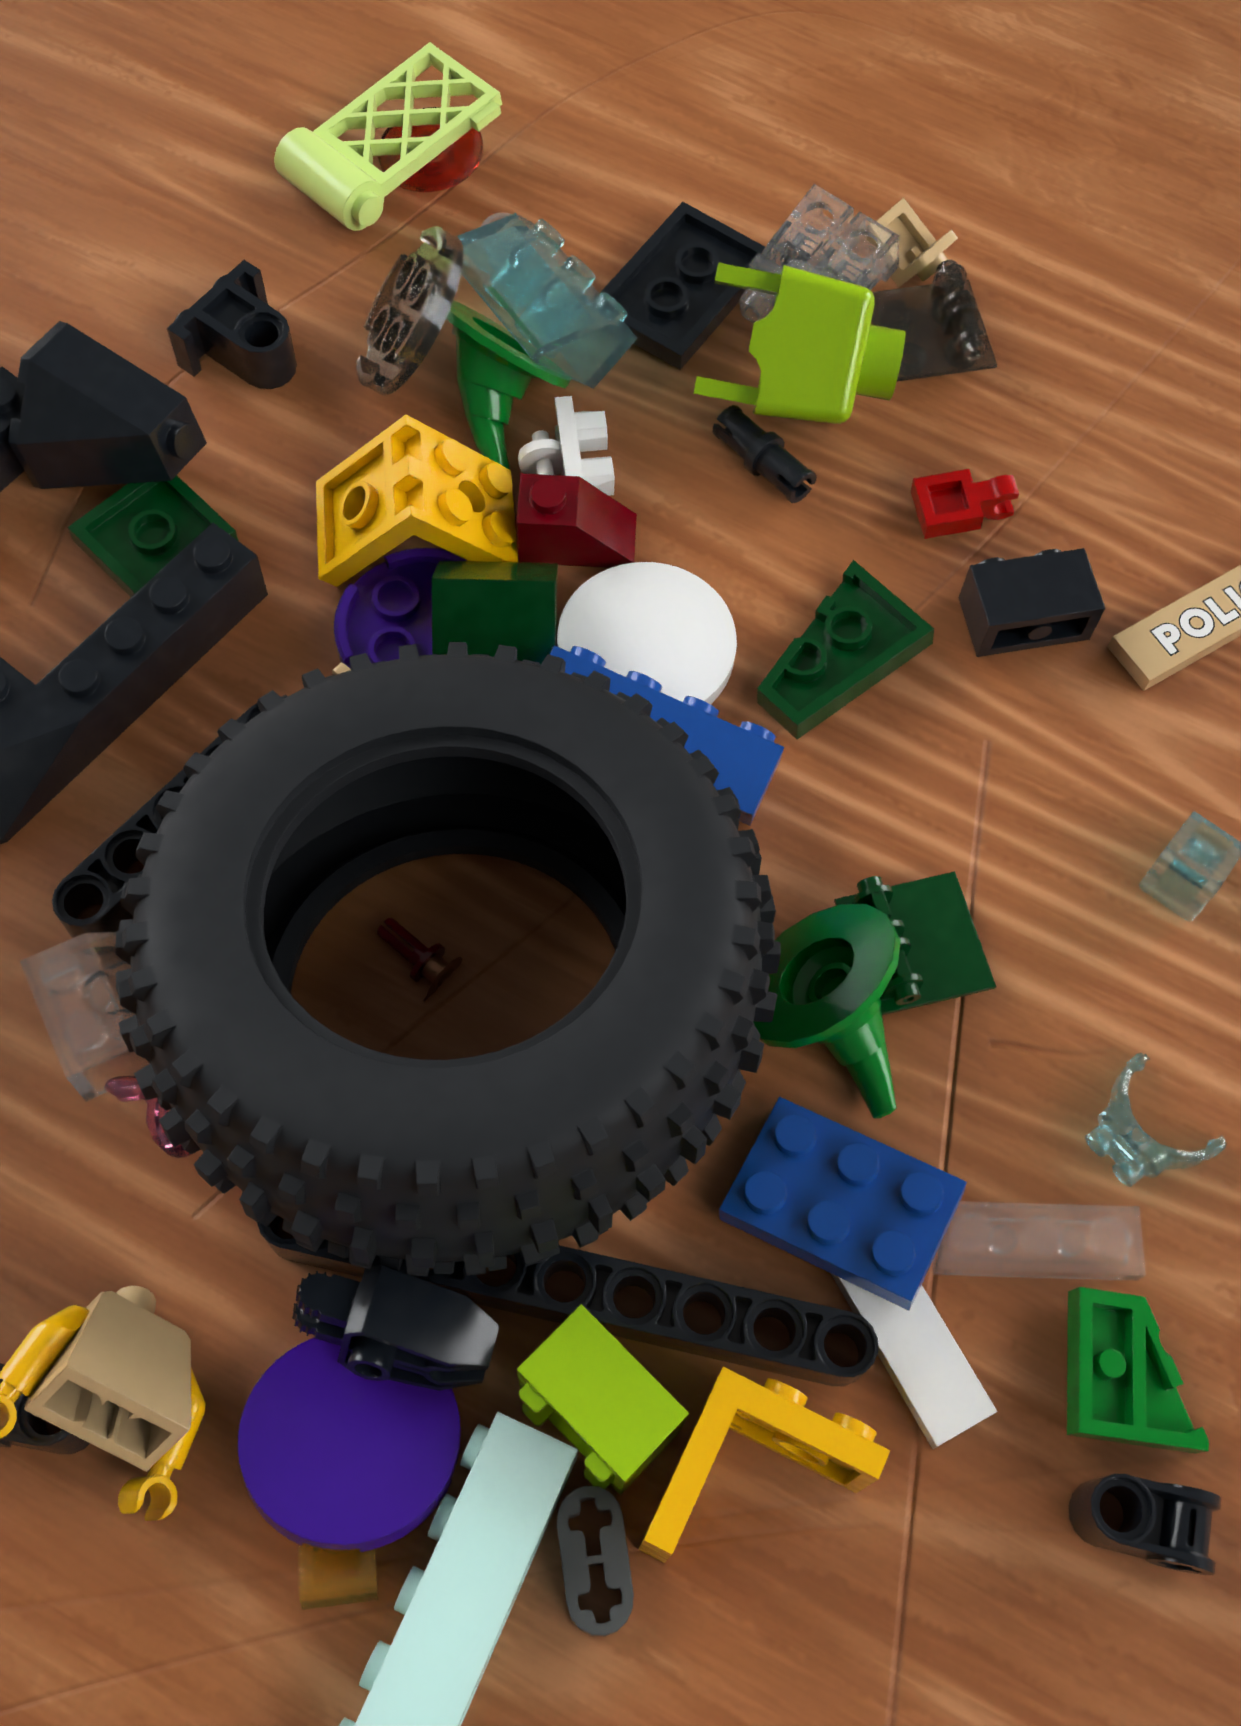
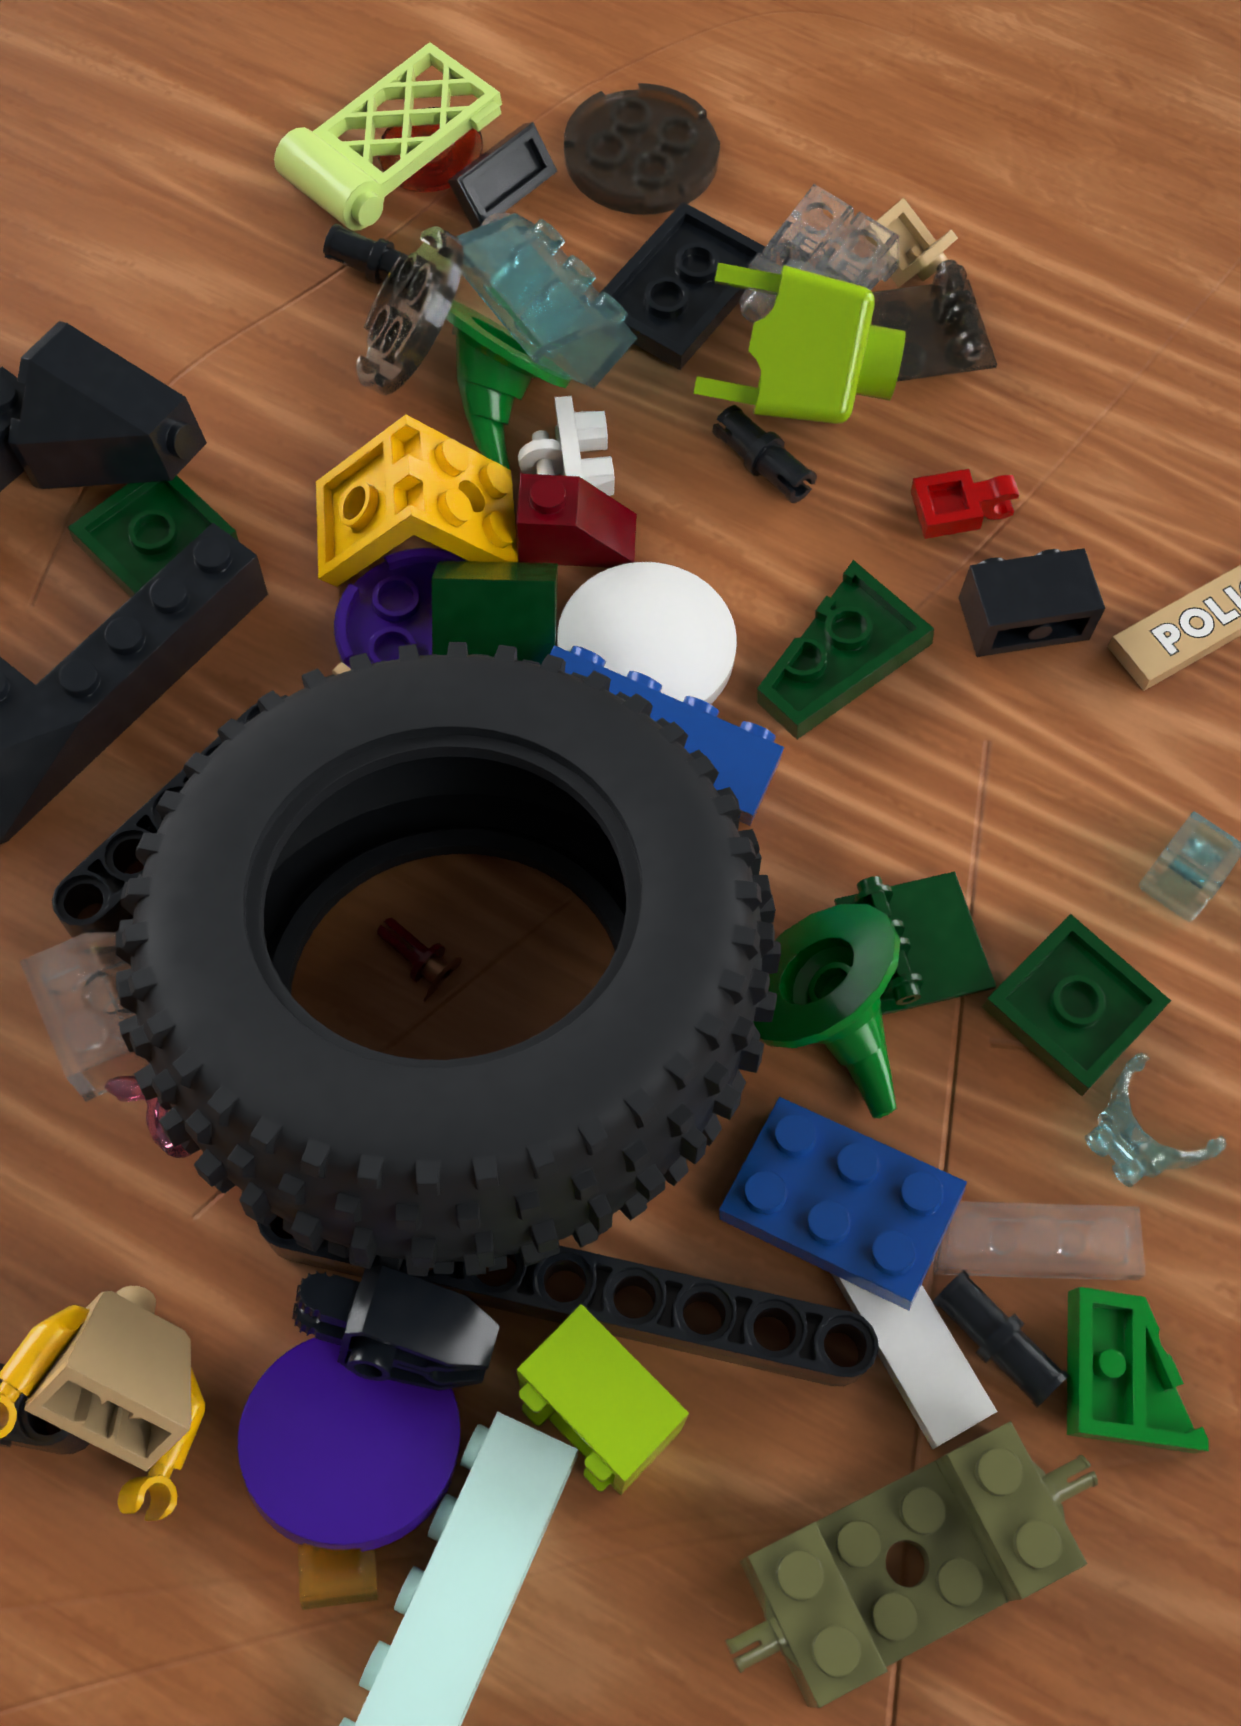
black pin [167,260,297,389] -> none
dark grey beam [557,1486,634,1637] -> none
yellow bracket [638,1366,891,1563] -> none
black piece [1068,1474,1221,1575] -> none
none -> black pin [323,224,437,299]
none -> black tile [447,122,558,229]
none -> clear smoke tile [564,83,720,215]
none -> olive brick [725,1421,1098,1708]
none -> black pin [933,1270,1069,1408]
none -> dark green plate [982,914,1171,1096]

